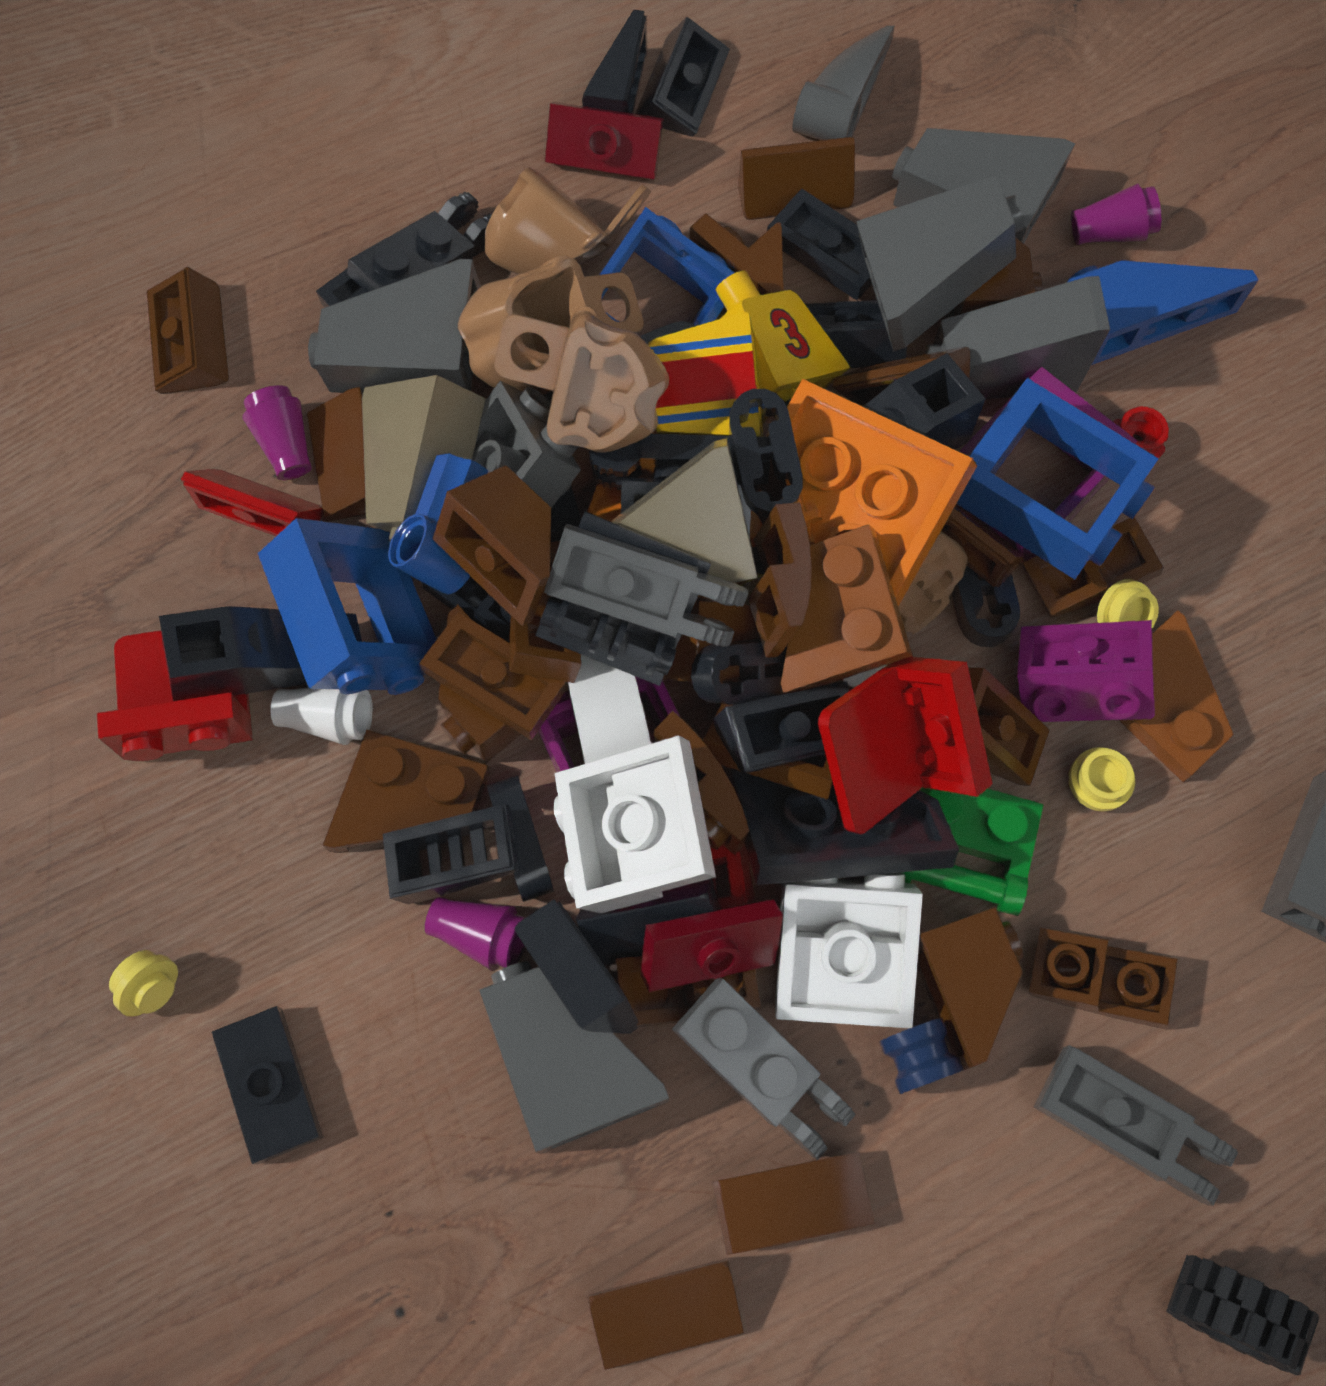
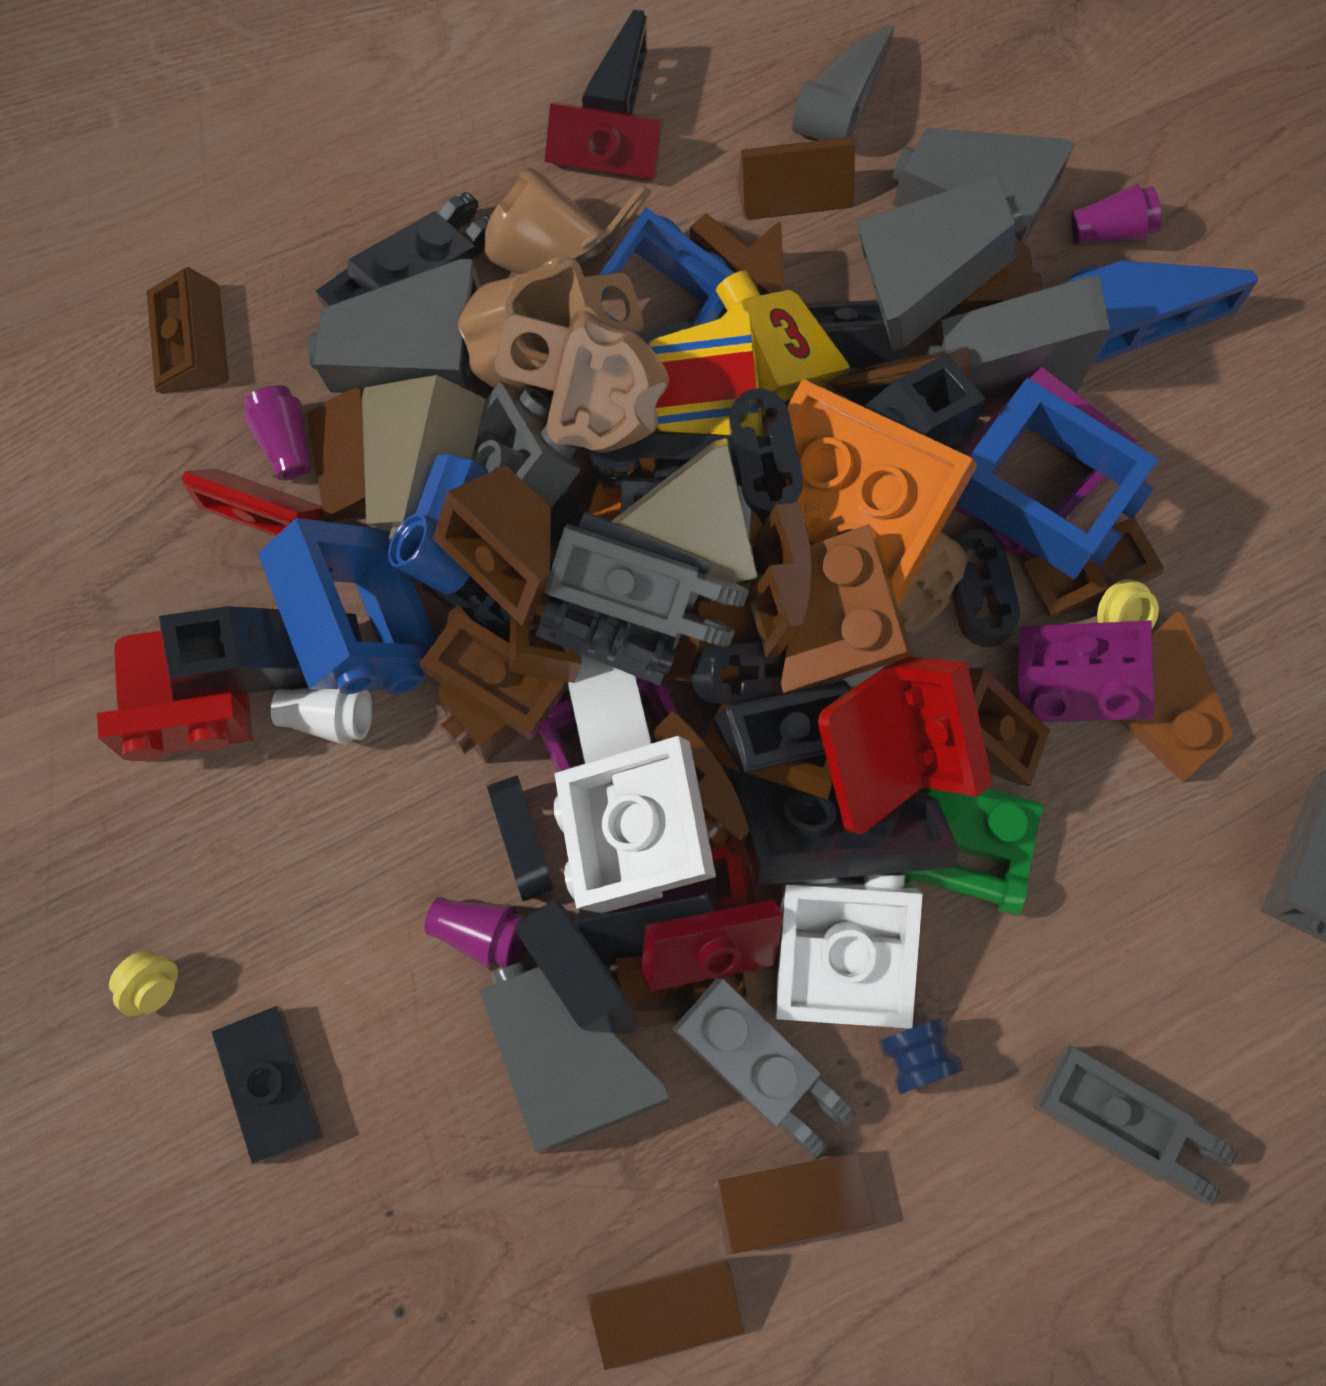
reddish brown wing [323,729,490,853] -> none
black slope [383,804,520,905] -> none
black slope [635,17,730,137] -> none
black plate [767,189,872,301] -> none
reddish brown slope [917,907,1023,1070] -> none
reddish brown slope [941,504,1025,588] -> none
reddish brown slope [1029,928,1178,1030] -> none
light yellow plate [1069,747,1135,812] -> none
red plate [1113,406,1169,458] -> none
black tyre [1166,1255,1320,1376] -> none

